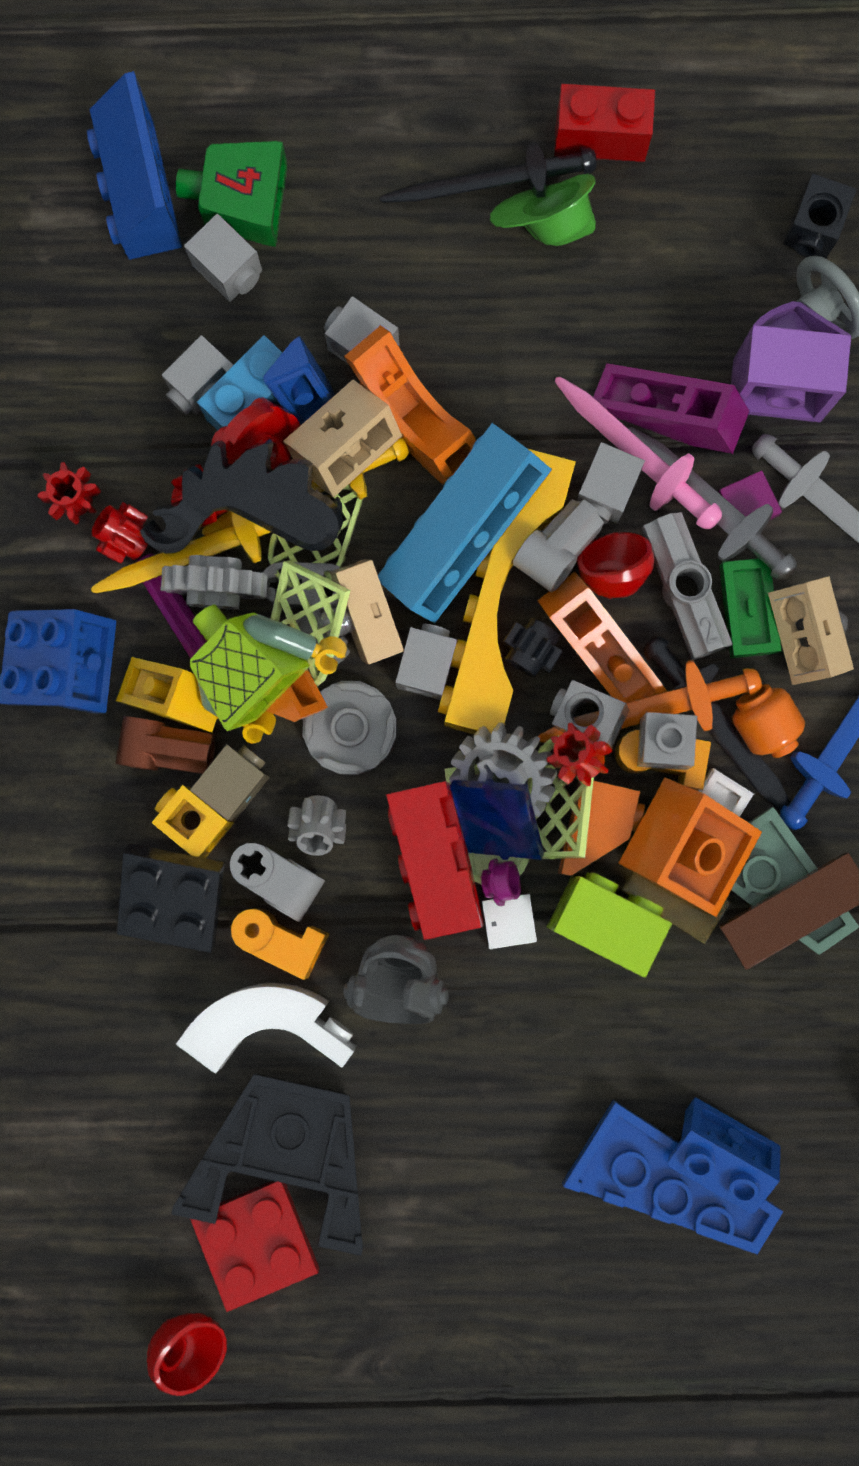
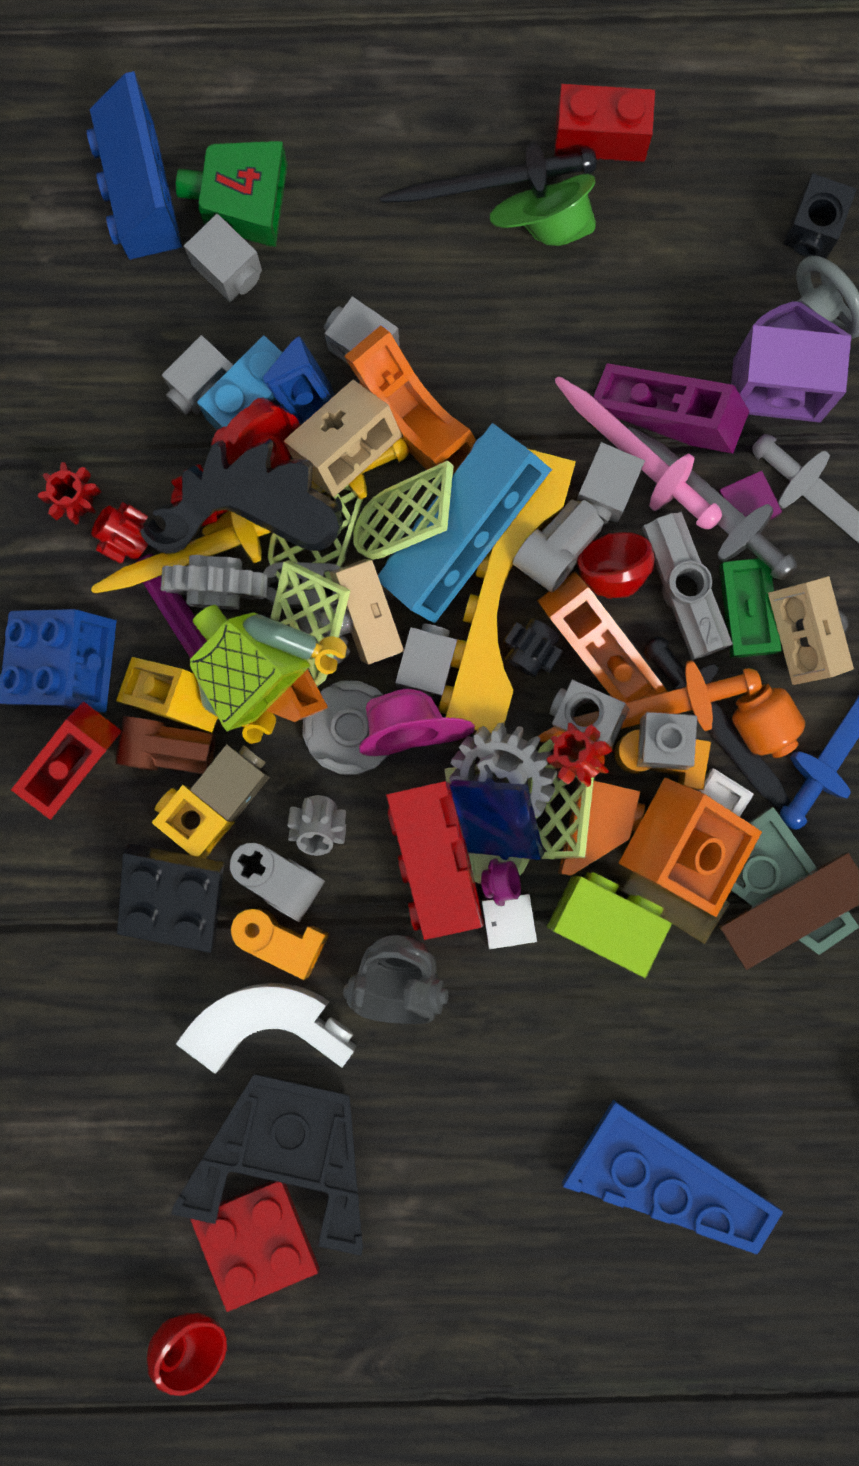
blue bracket [668,1097,781,1214] -> none
none -> red brick [11,701,122,820]
none -> yellowish green window [353,461,454,560]
none -> dark pink piece [359,689,475,756]

